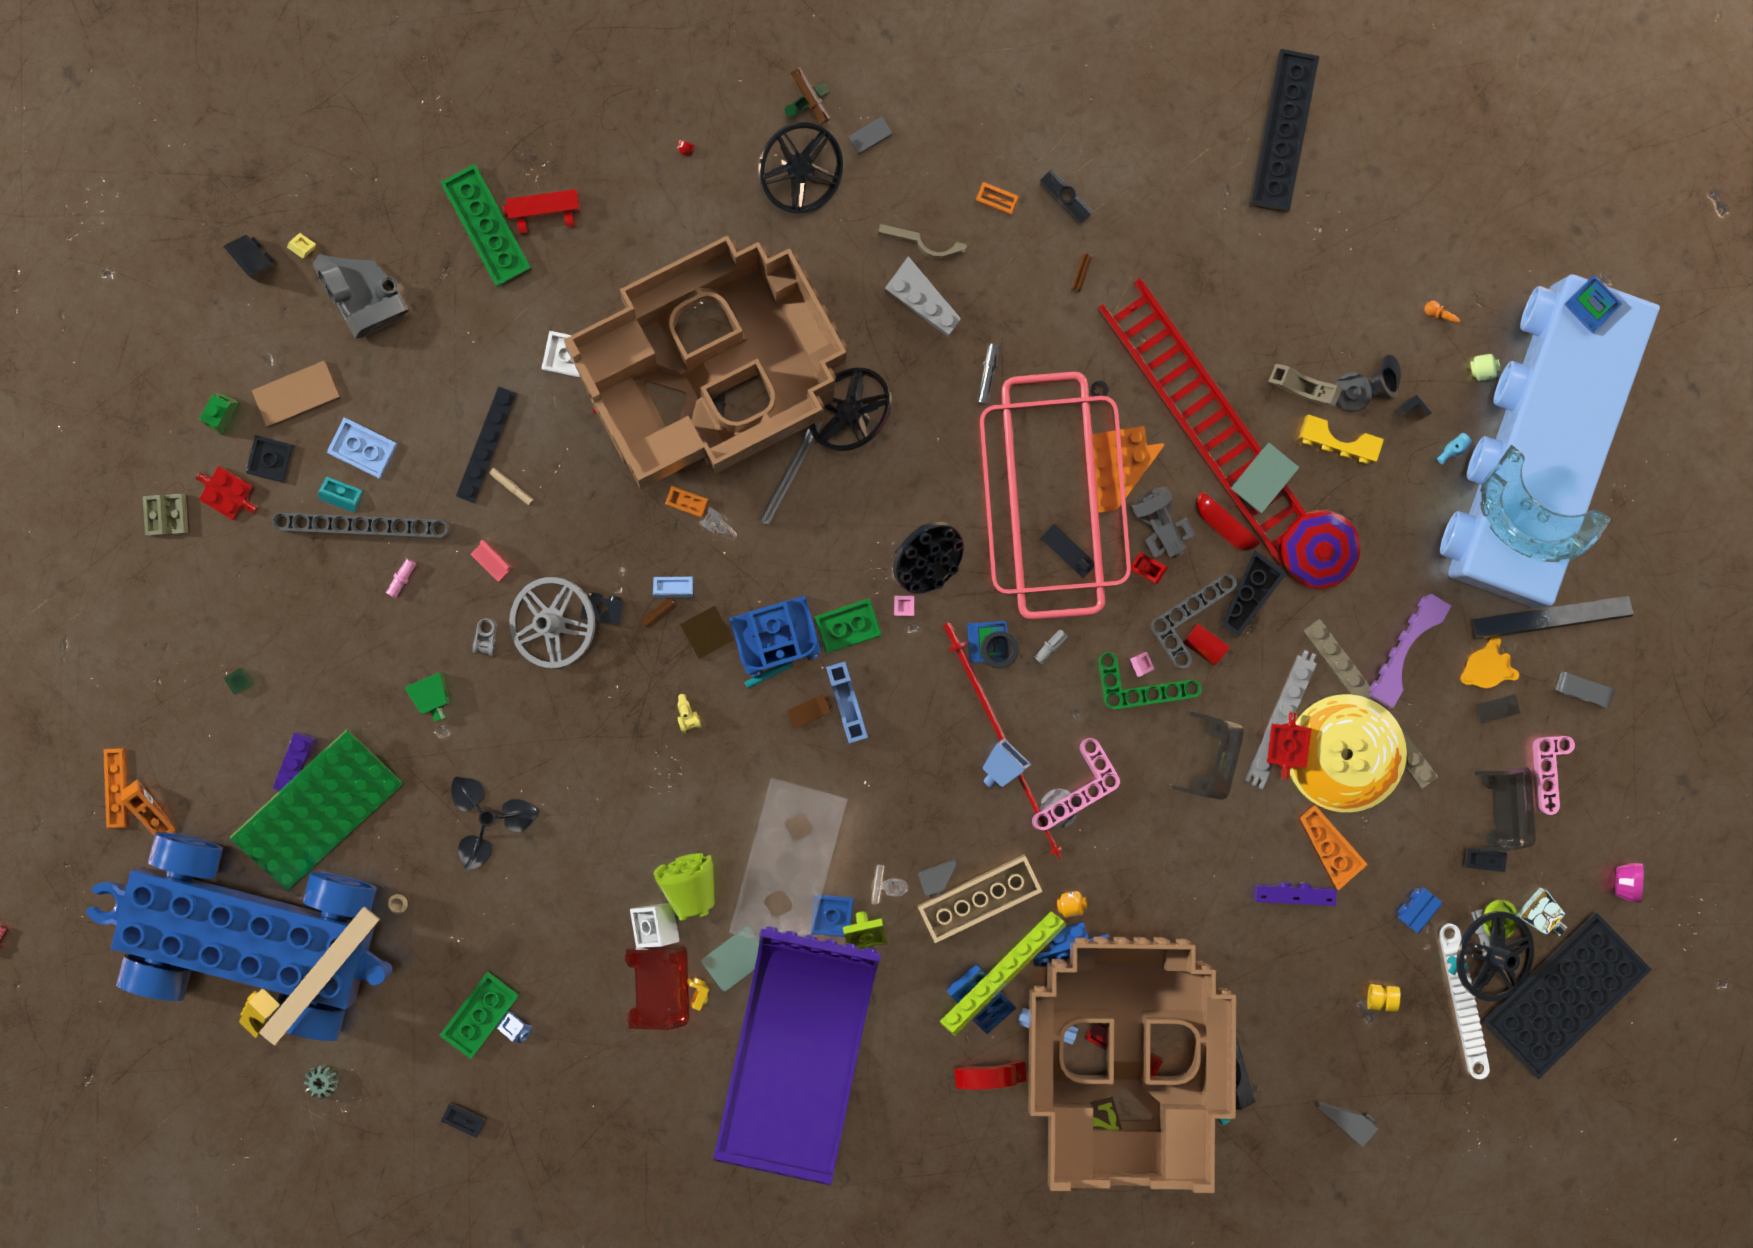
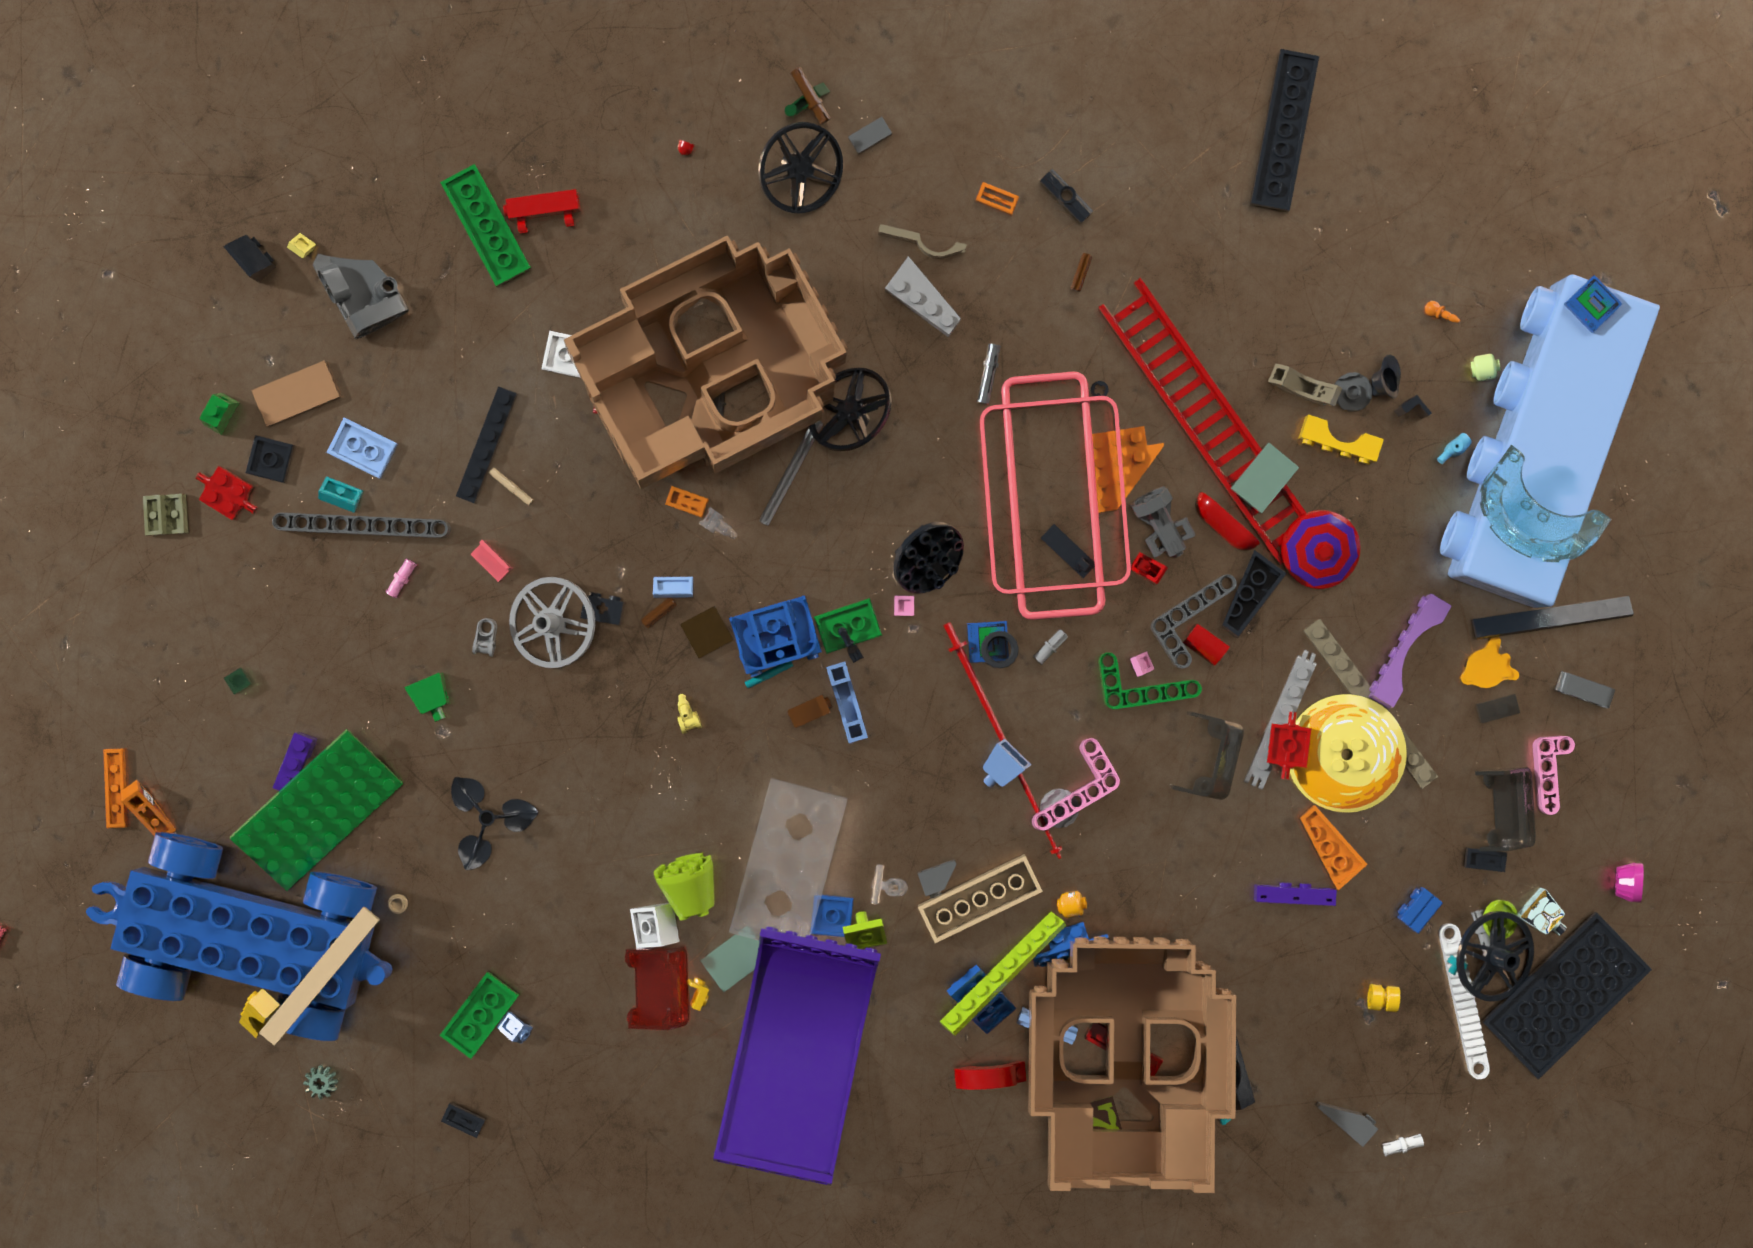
none -> black piece [838,627,864,663]
none -> white pin [1382,1134,1424,1156]

